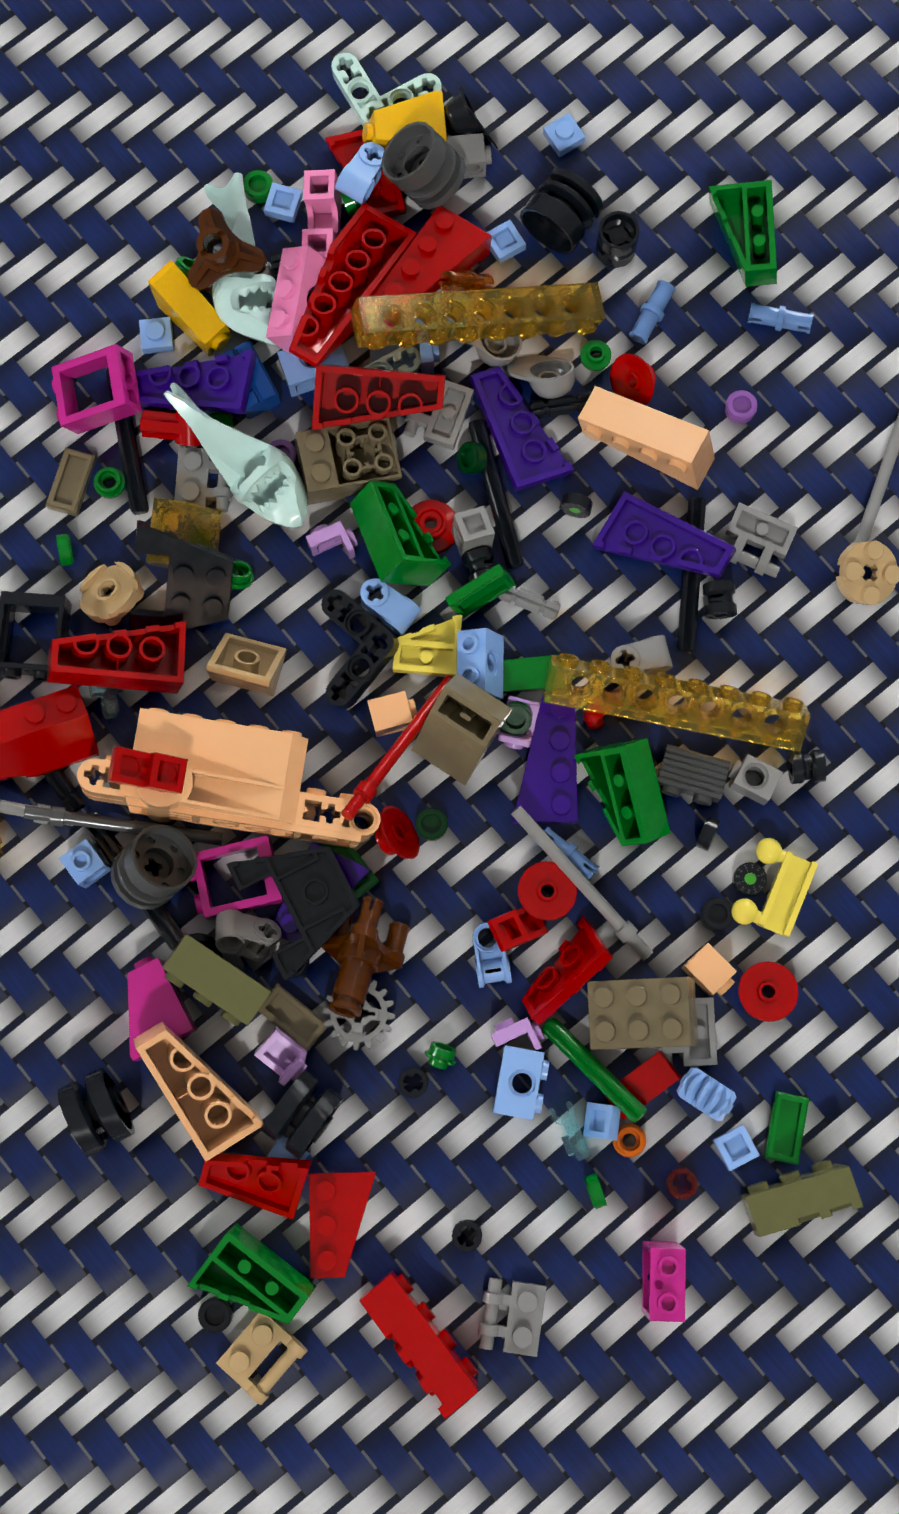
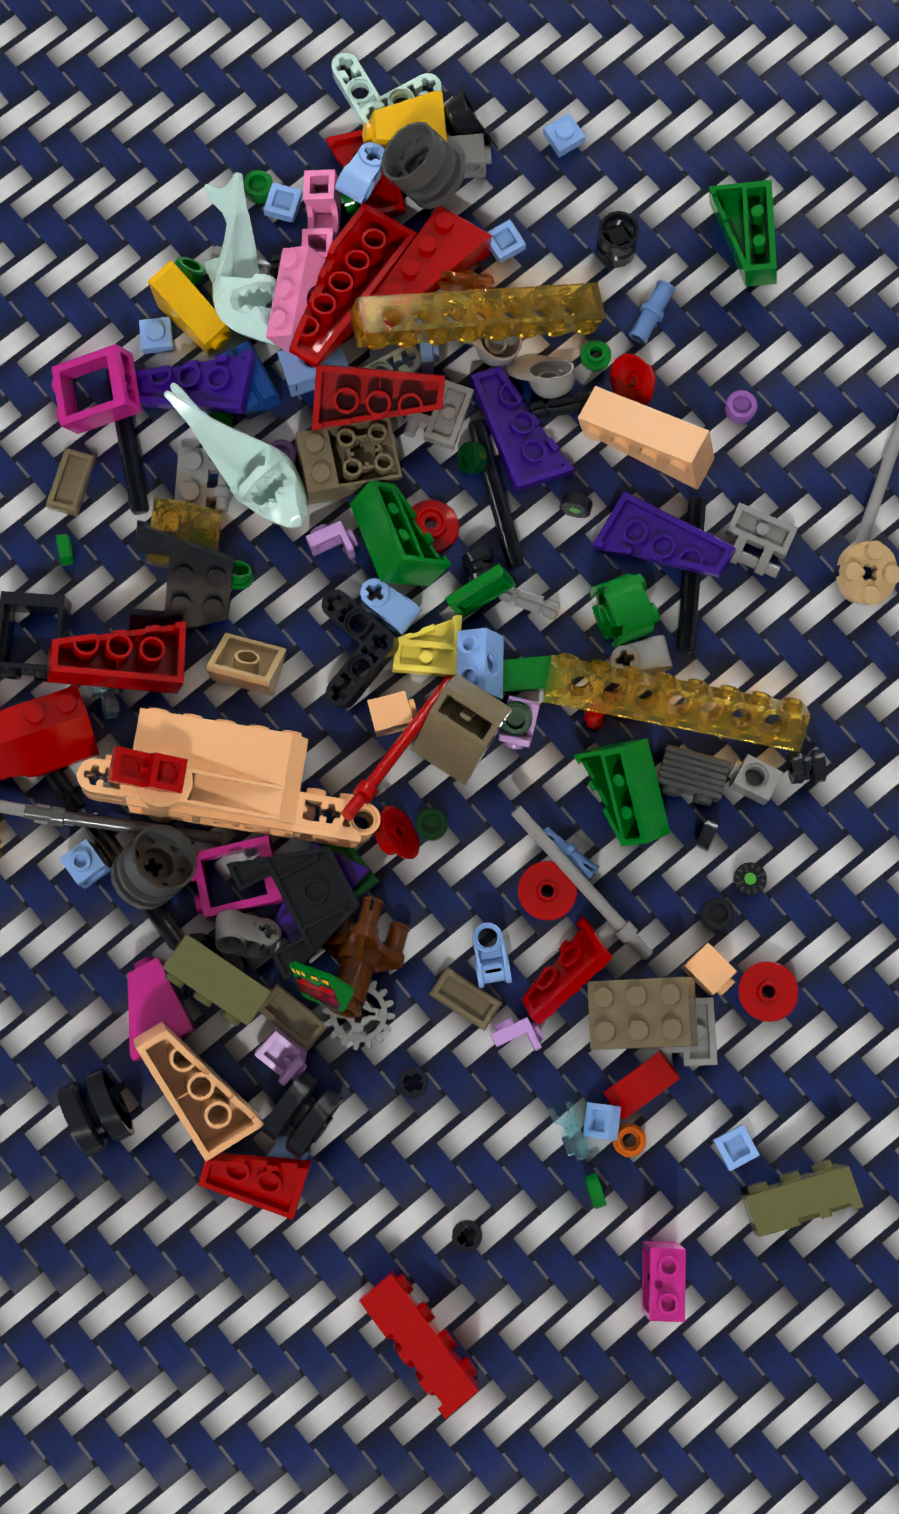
tan plate [78,562,144,626] -> none
green plate [93,467,126,499] -> none
red piece [140,409,201,446] -> none
reddish brown wheel [187,208,267,291] -> none
green wedge [187,1223,317,1324] -> none
black tile [198,1296,233,1333] -> none
tan plate [216,1313,308,1405] -> none
red wing [309,1171,377,1279] -> none
green plate [424,1041,457,1070] -> none
light grey brick [451,506,495,557] -> none
light grey plate [478,1277,547,1357] -> none
red slope [487,907,548,952] -> none
light blue brick [493,1045,550,1120] -> none
dark purple wing [512,693,578,824] -> none
black wheel [520,168,604,254] -> none
green axle [542,1018,647,1123] -> none
clear red bush [666,1168,698,1199] -> none
light blue gear [676,1068,737,1121] -> none
black wheel [702,580,737,620] -> none
light yellow gear [731,838,818,938] -> none
medium blue pin [748,303,814,334] -> none
green tile [763,1091,809,1165] -> none
none -> slope [289,961,355,1012]
none -> dark tan tile [429,967,502,1031]
none -> green brick [590,573,660,647]

